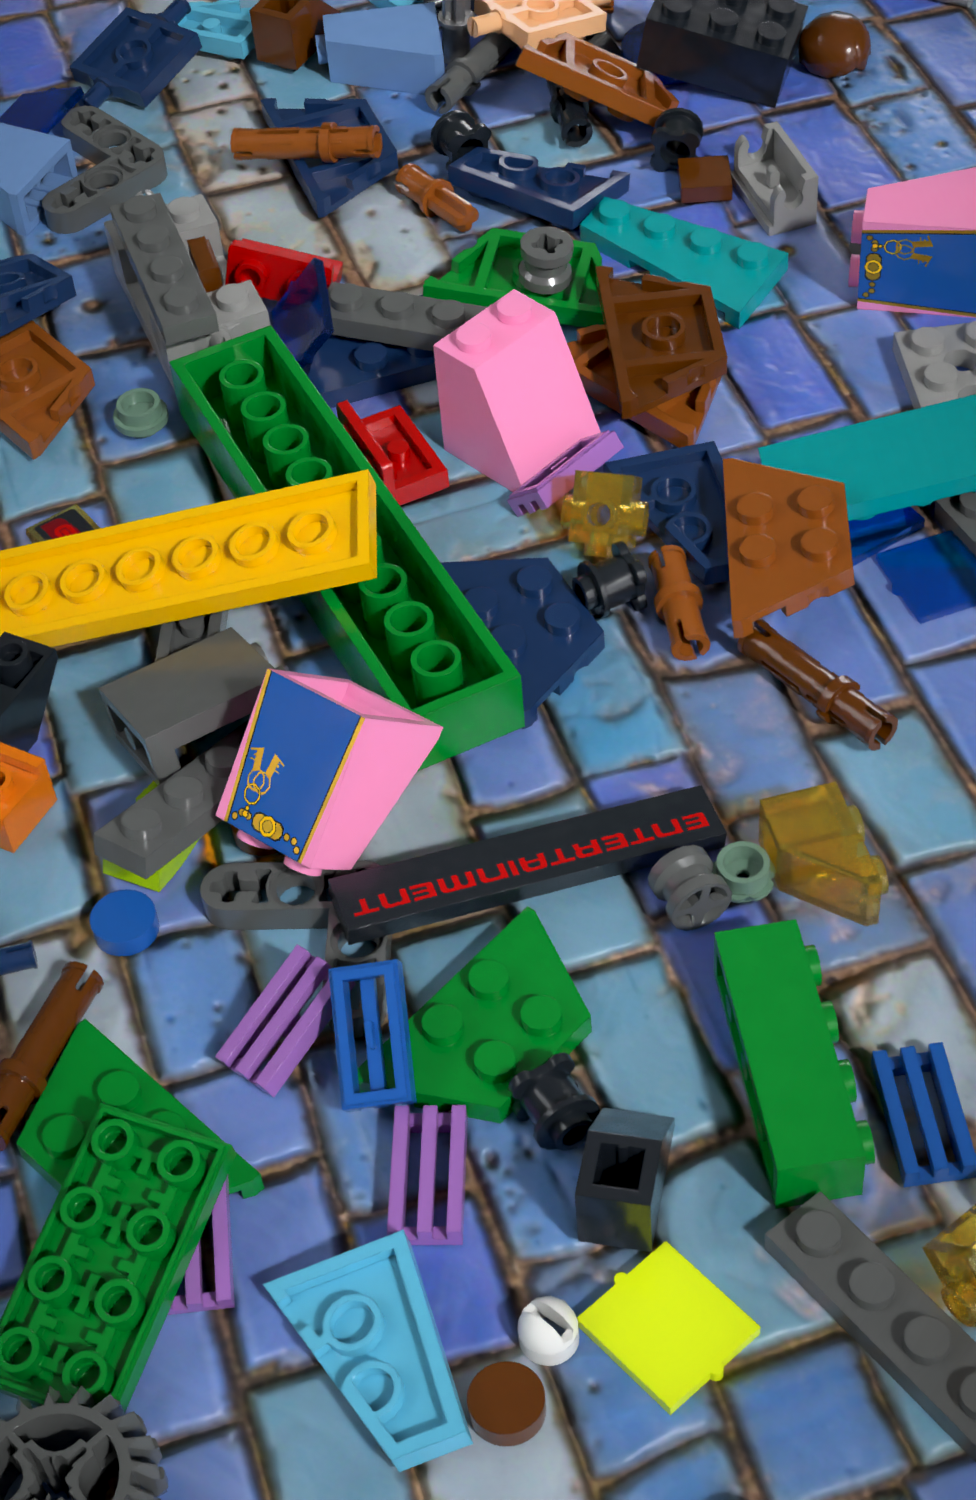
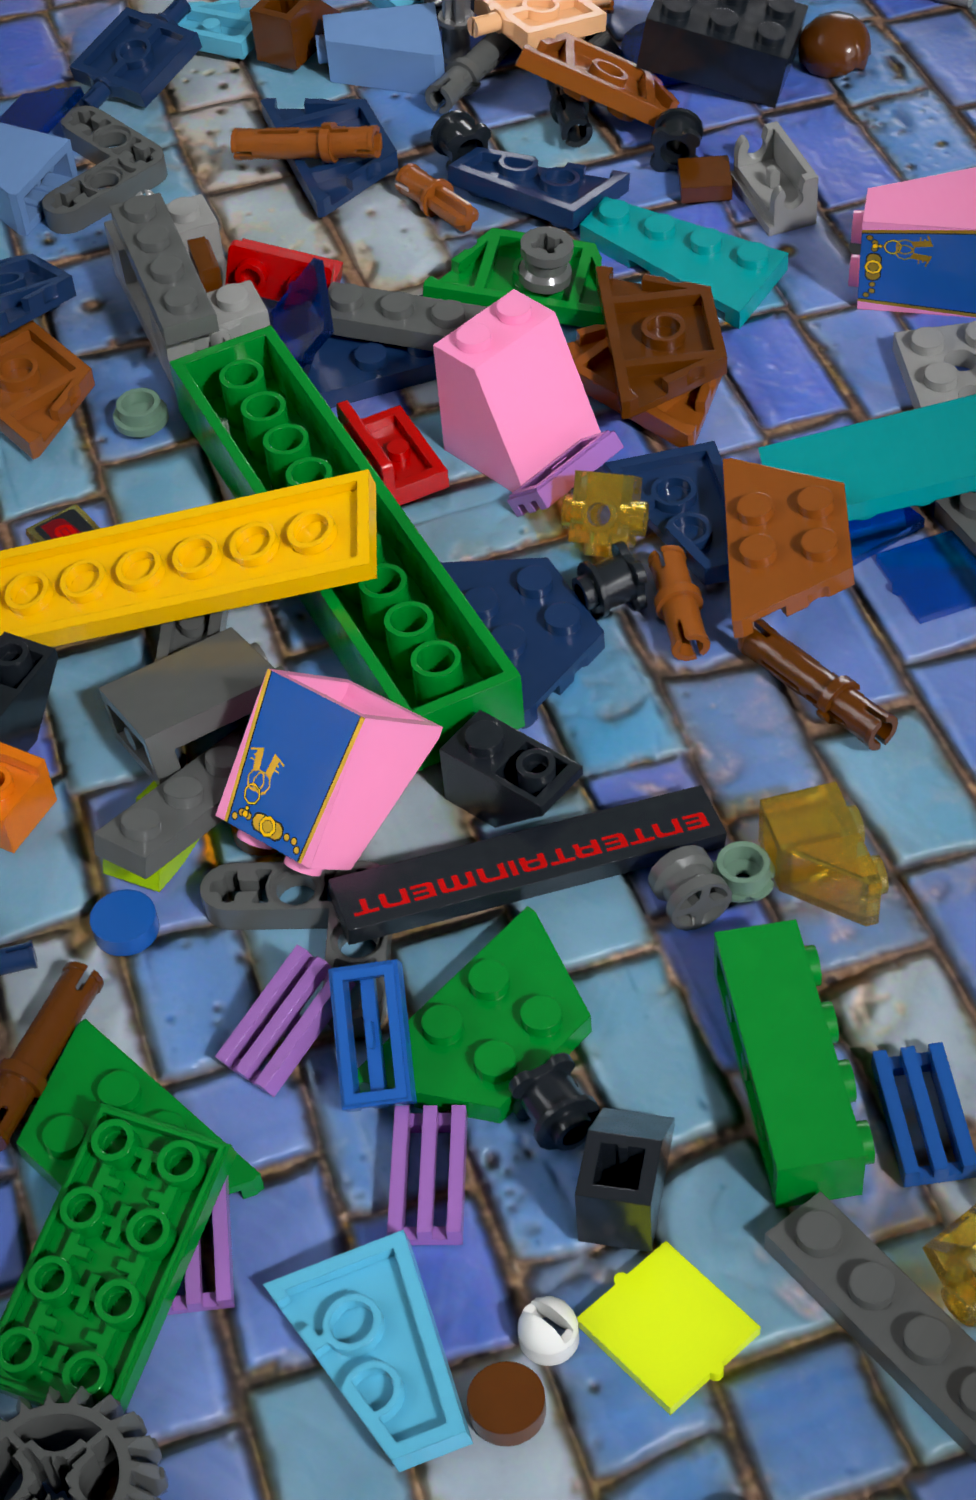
none -> black slope [439,710,583,828]

